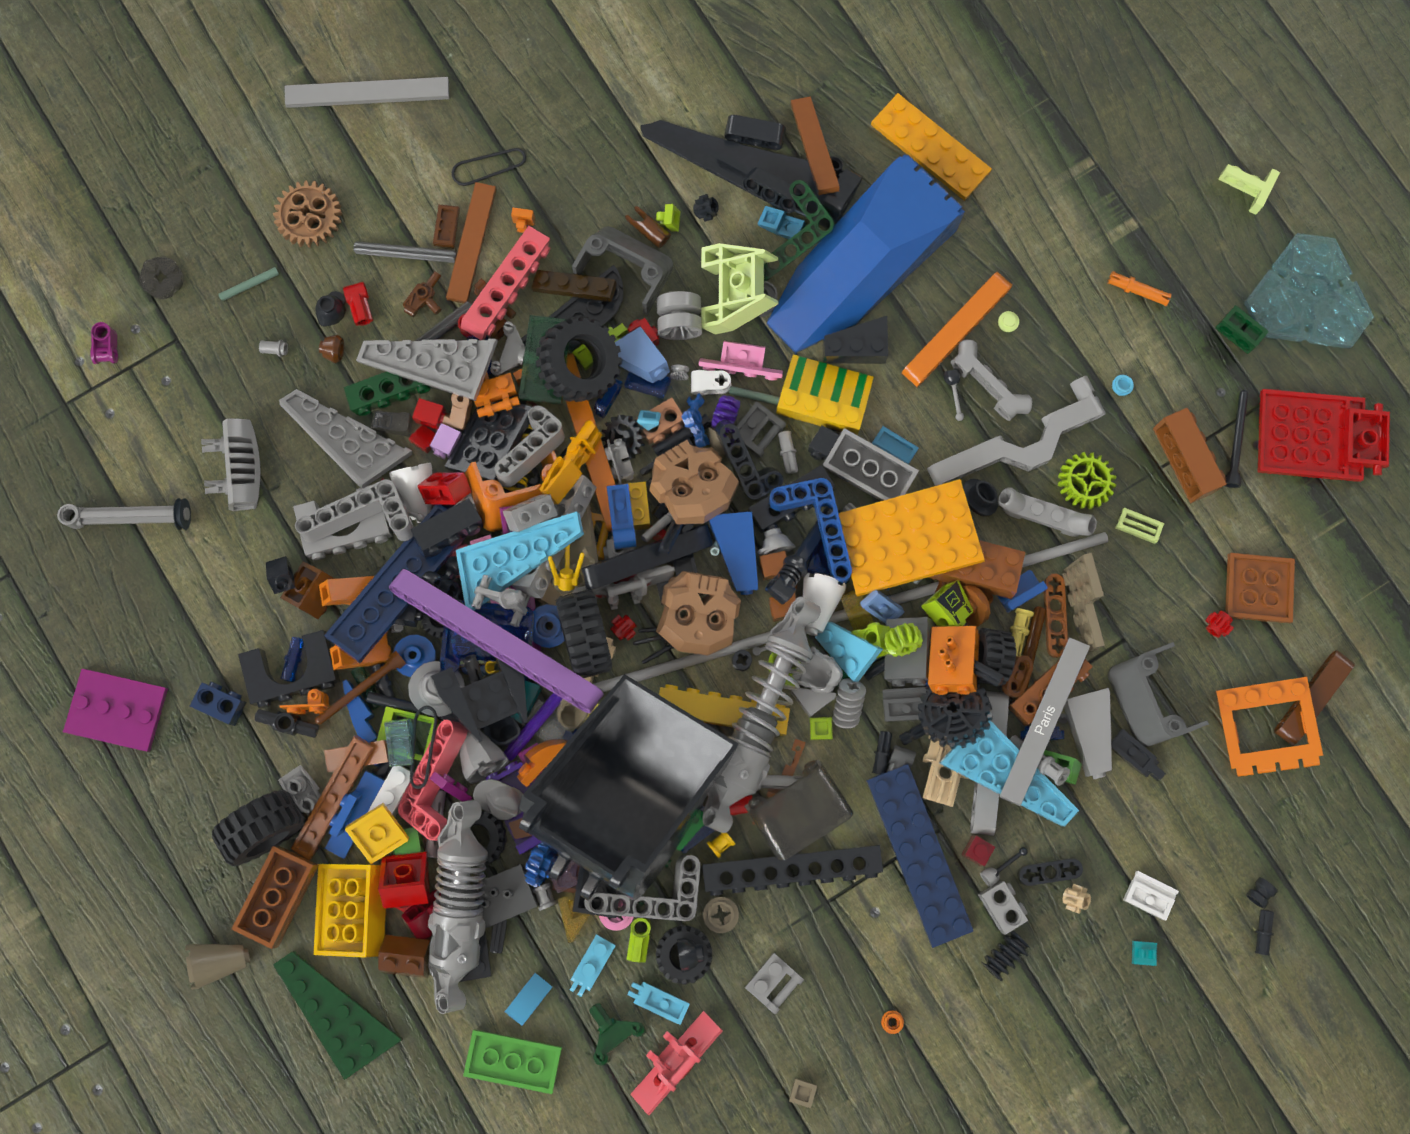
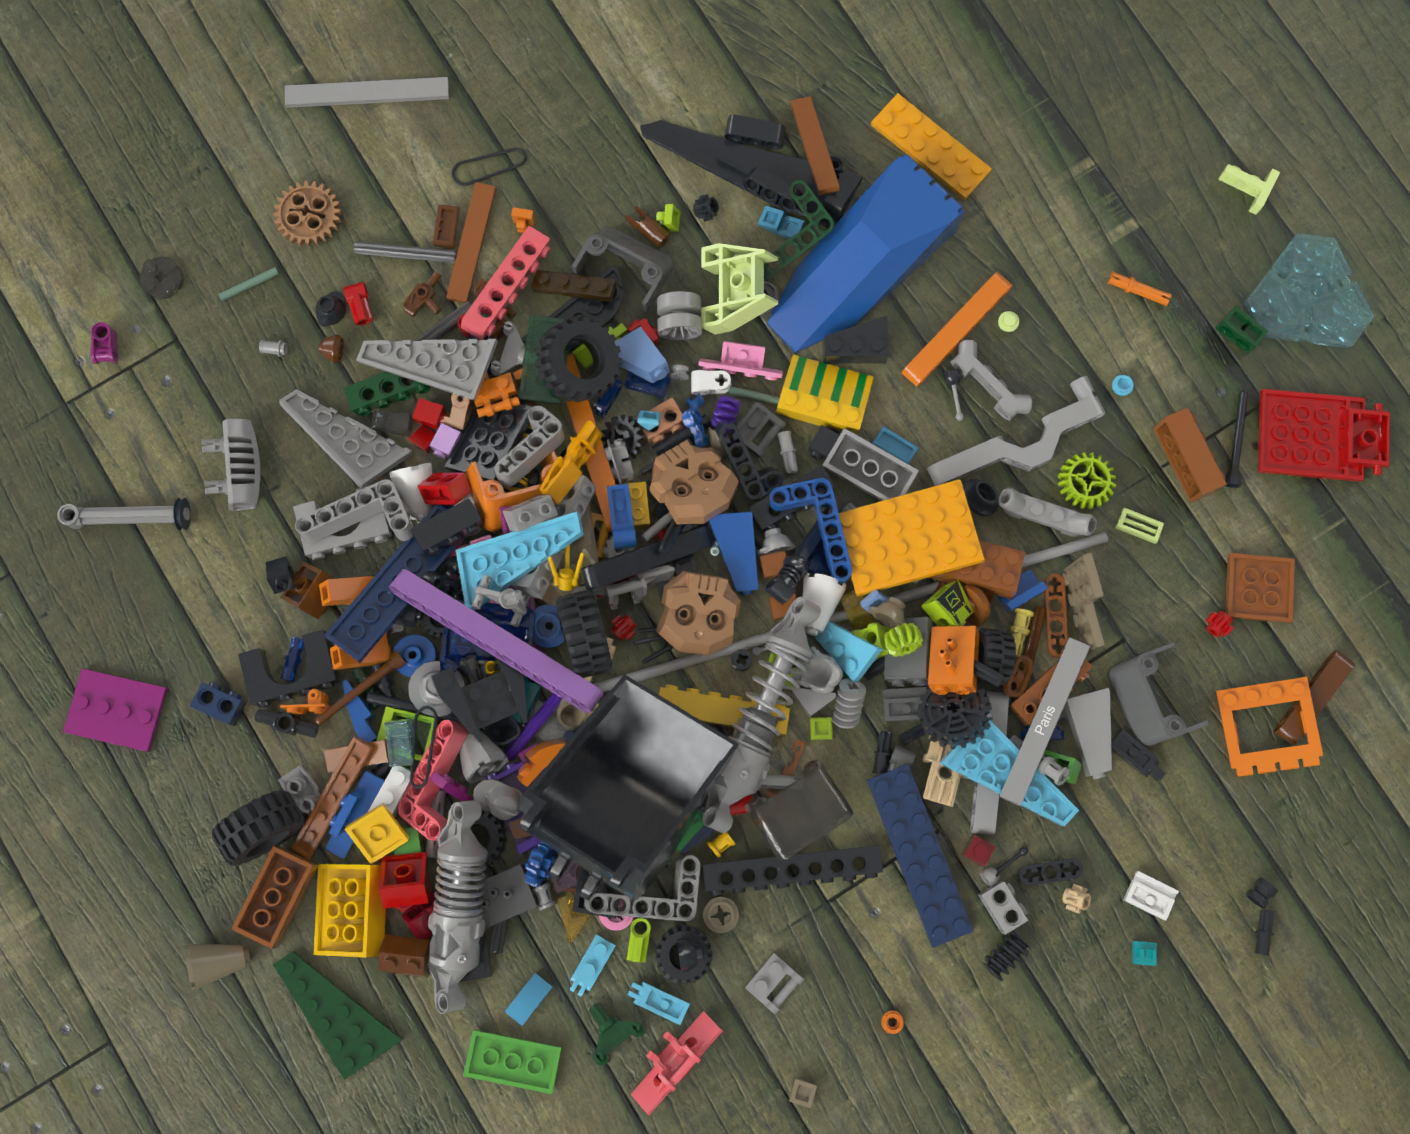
none -> dark tan piece [869,597,905,628]

